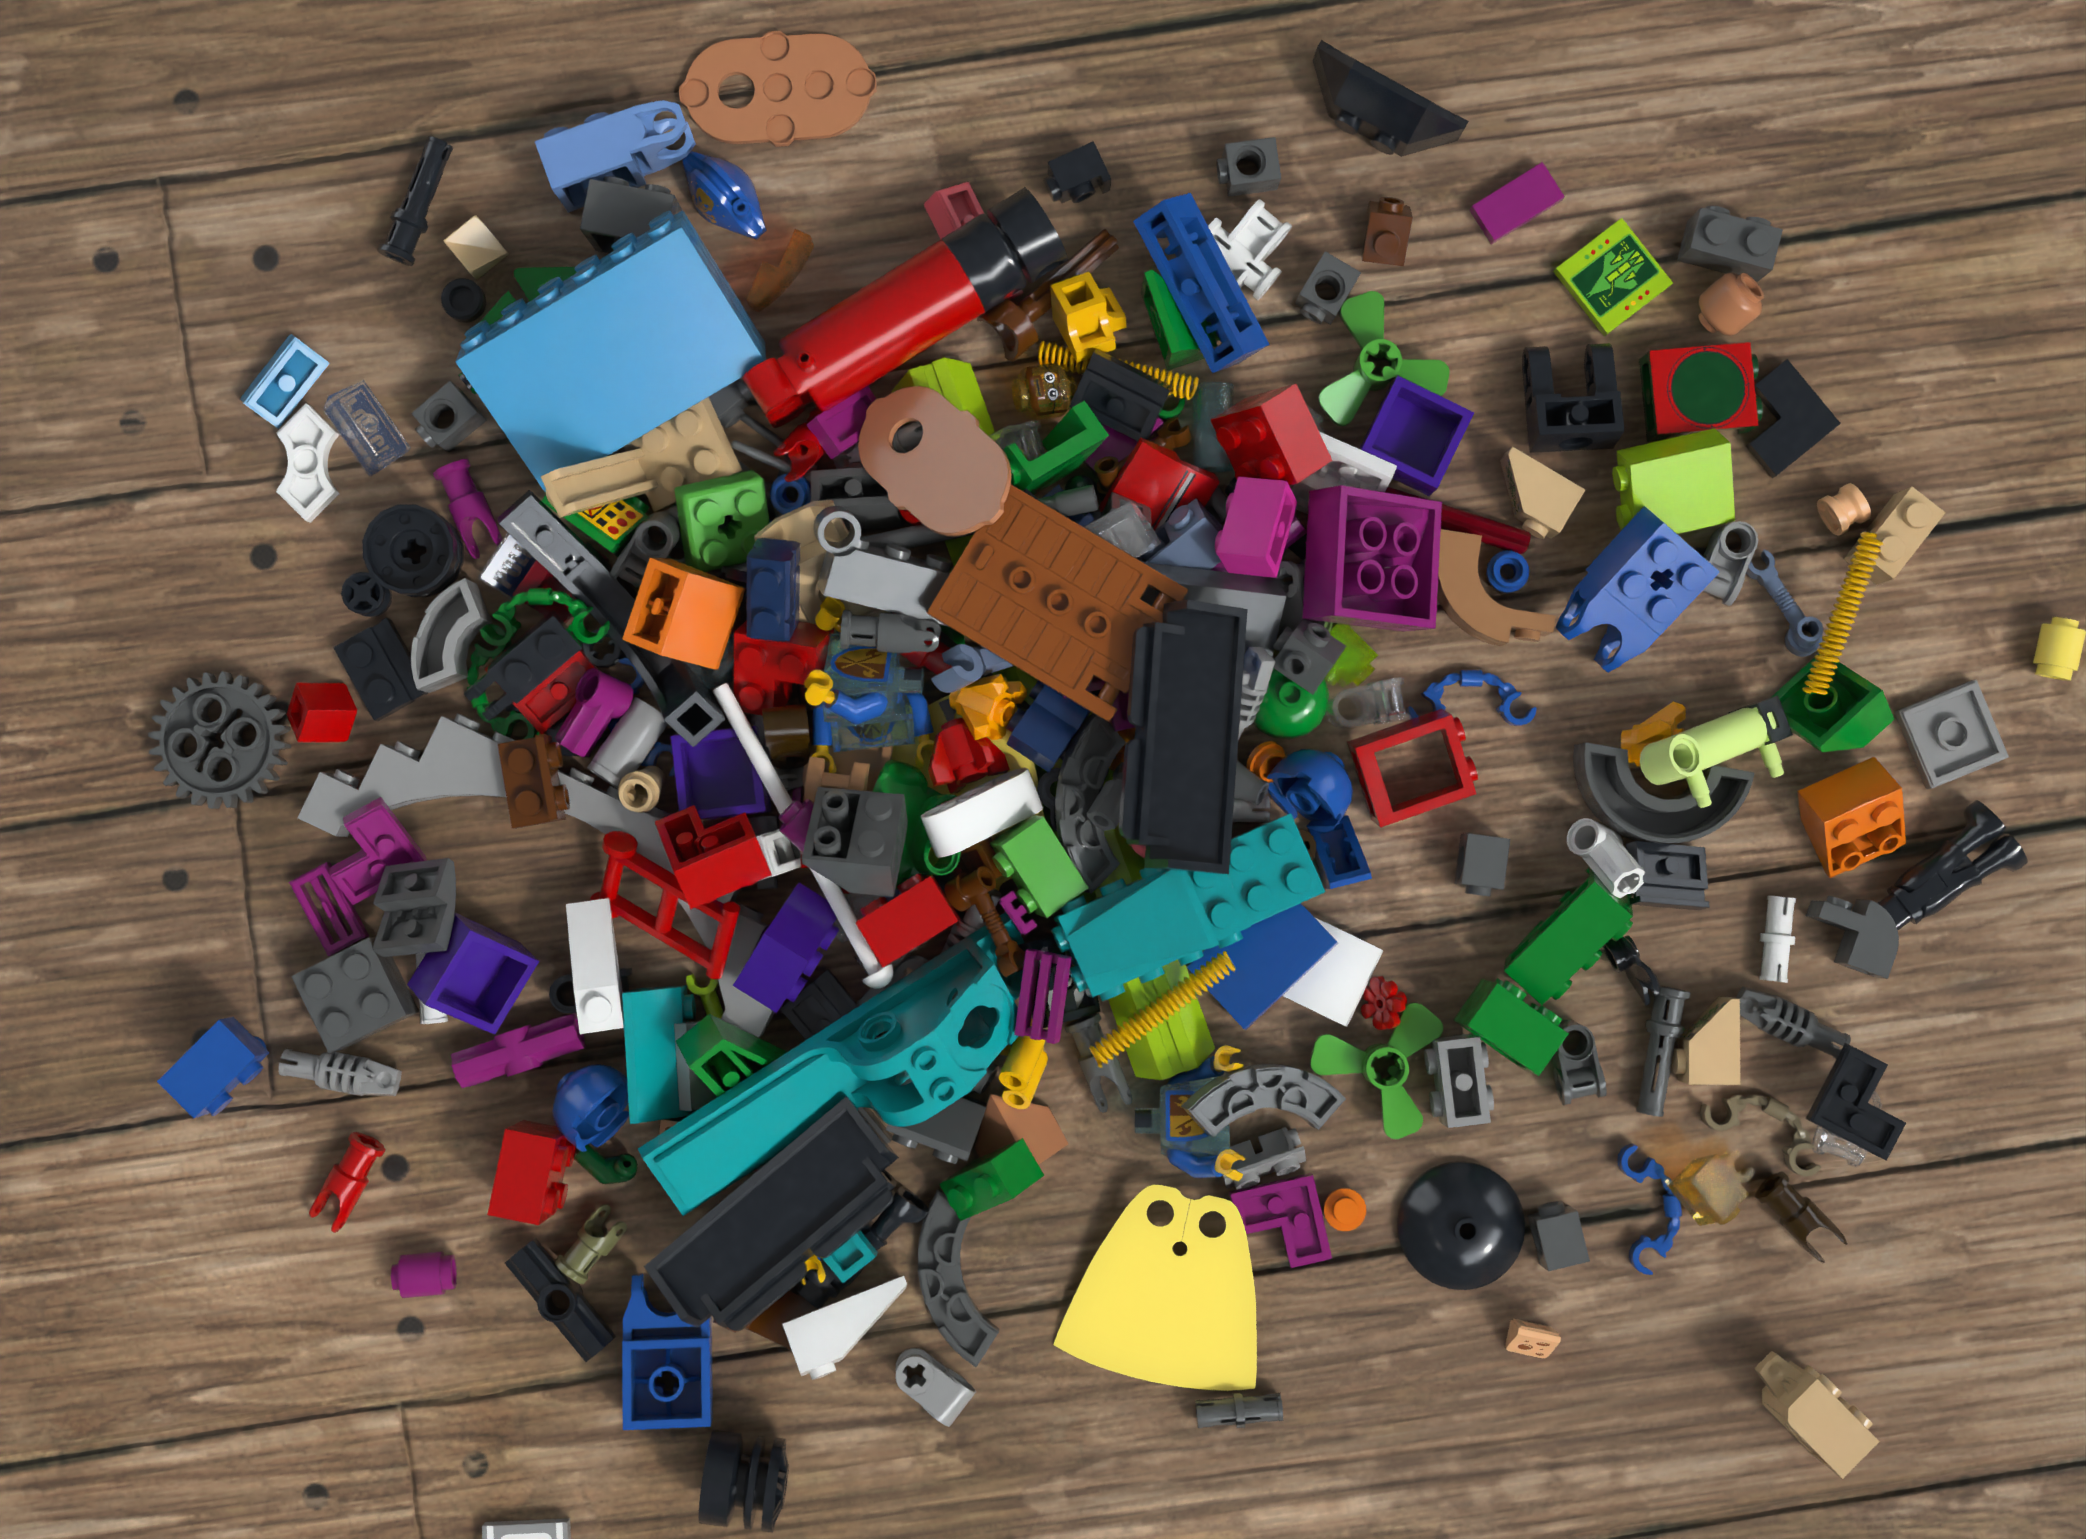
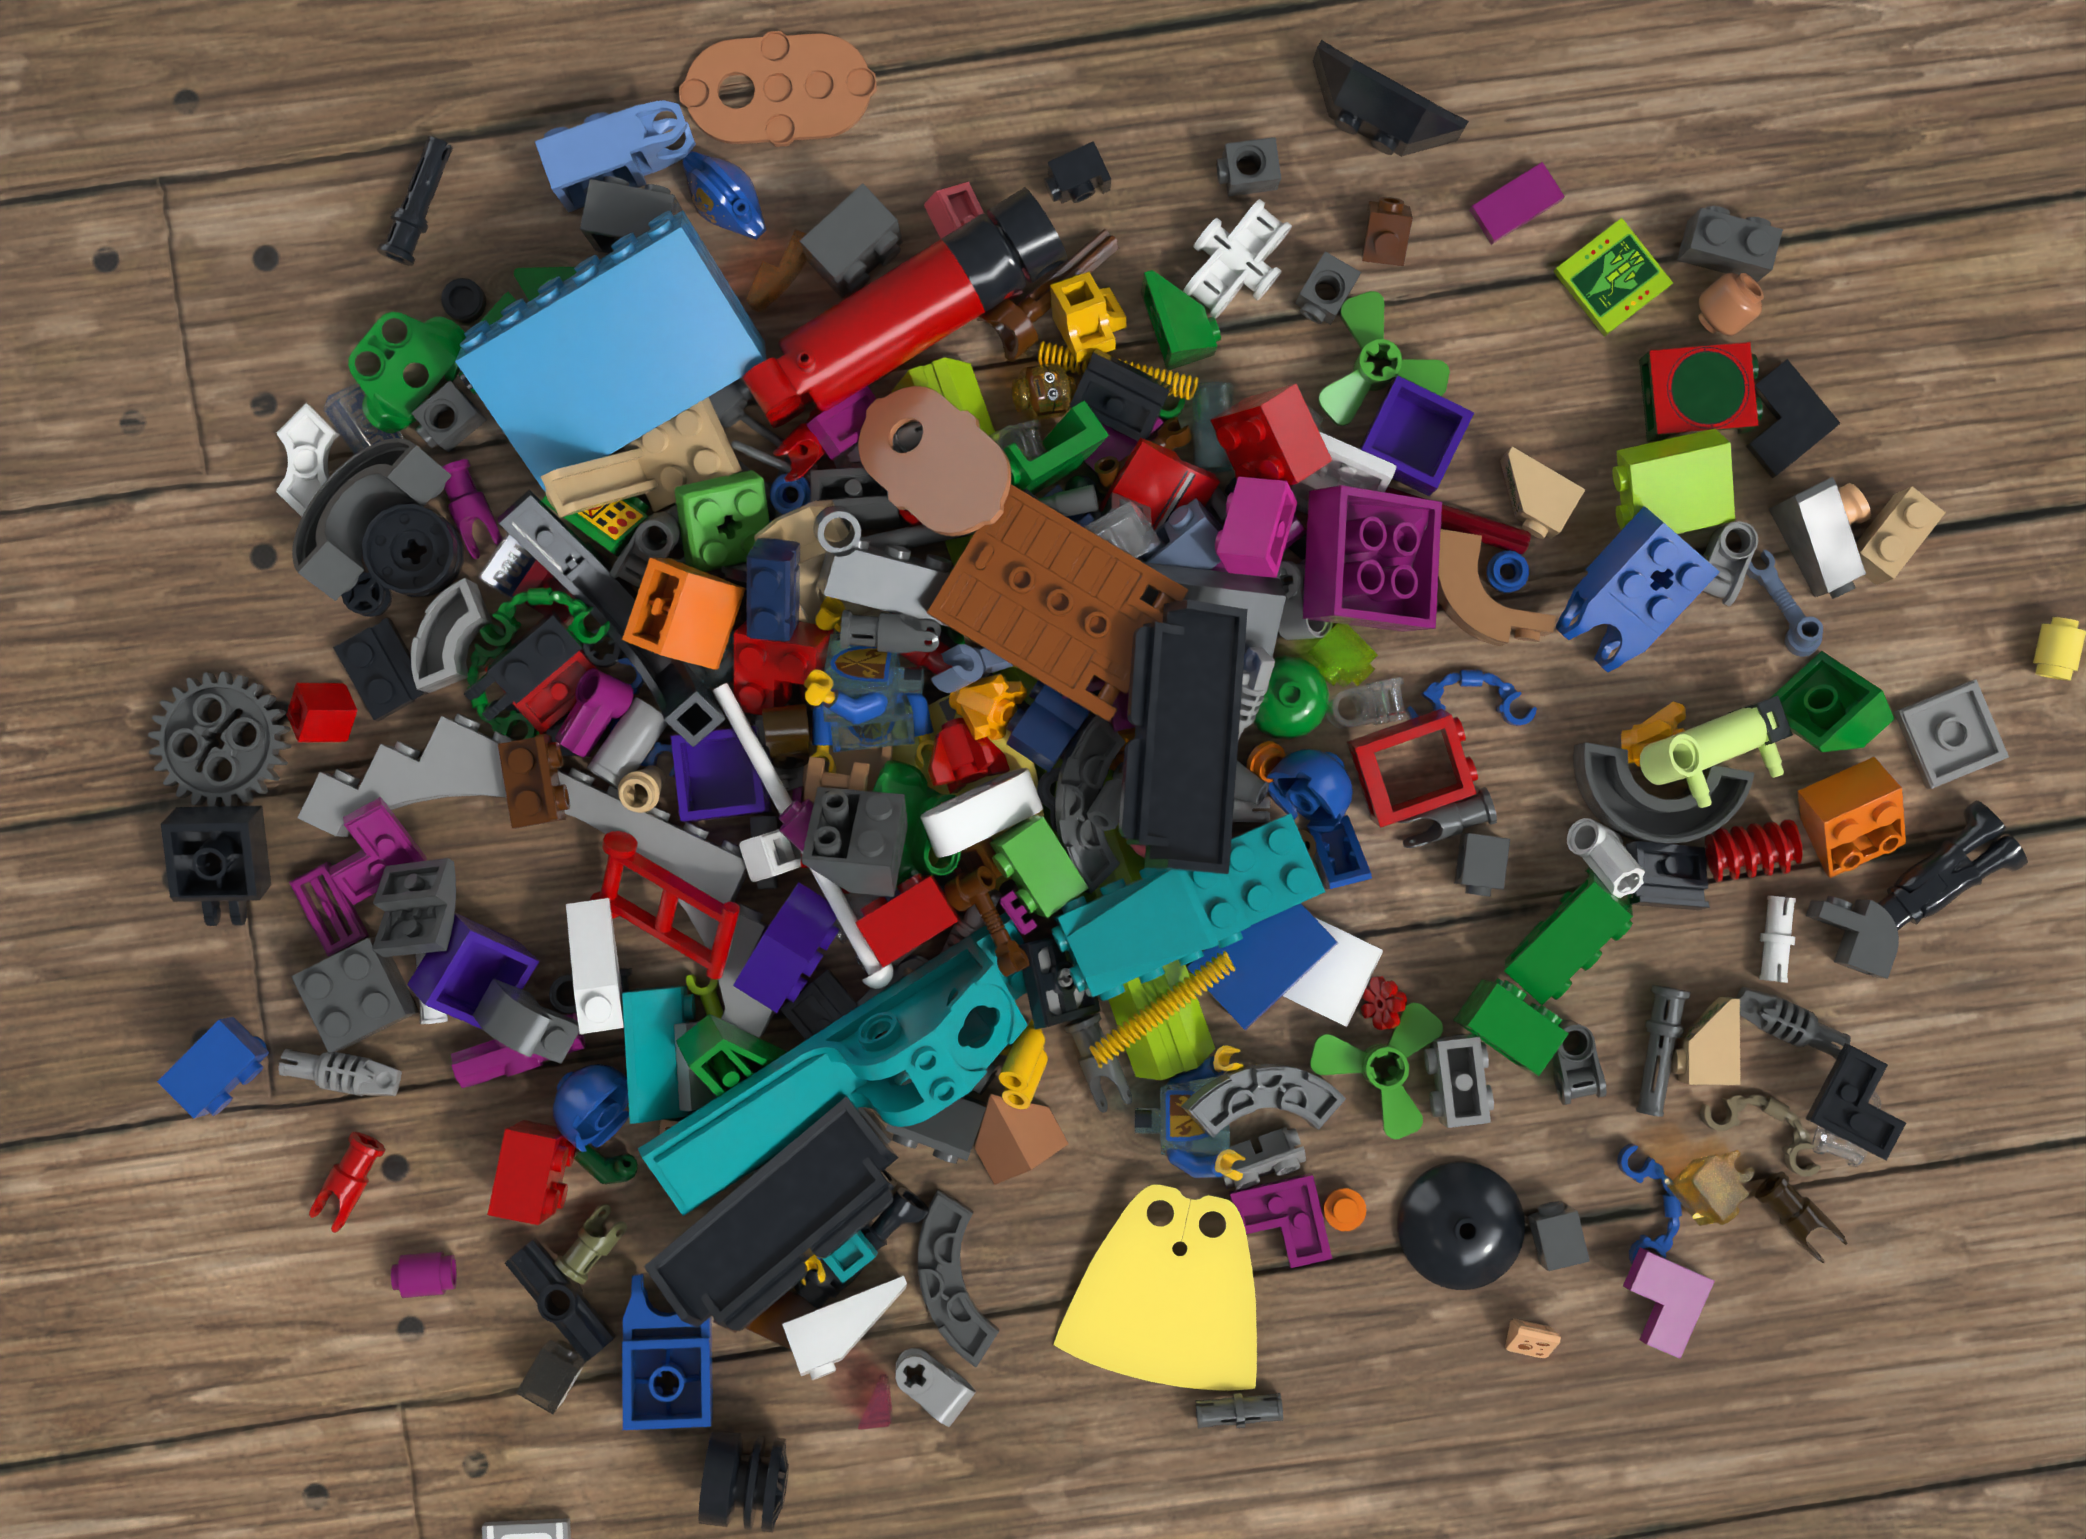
dark azure slope [240,334,329,429] -> none
tan slope [443,215,509,280] -> none
red brick [655,805,772,910] -> none
green brick [939,1138,1044,1221] -> none
magenta tile [1014,948,1072,1044] -> none
blue brick [1133,193,1270,373] -> none
dark grey brick [1273,619,1346,695] -> none
black brick [1522,343,1625,453] -> none
black plate [1603,935,1661,1006] -> none
tan hinge [1754,1351,1880,1479] -> none
yellow piece [1802,532,1884,695] -> none
none -> black hinge [161,806,271,926]
none -> dark grey brick [292,438,452,601]
none -> green piece [348,311,466,433]
none -> dark grey brick [472,978,579,1063]
none -> clear smoke brick [516,1340,586,1414]
none -> dark grey brick [800,183,903,298]
none -> clear pink slope [858,1374,893,1430]
none -> dark grey piece [1398,787,1497,848]
none -> tile [1623,1247,1715,1359]
none -> red piece [1705,819,1803,882]
none -> slope [1769,477,1866,599]

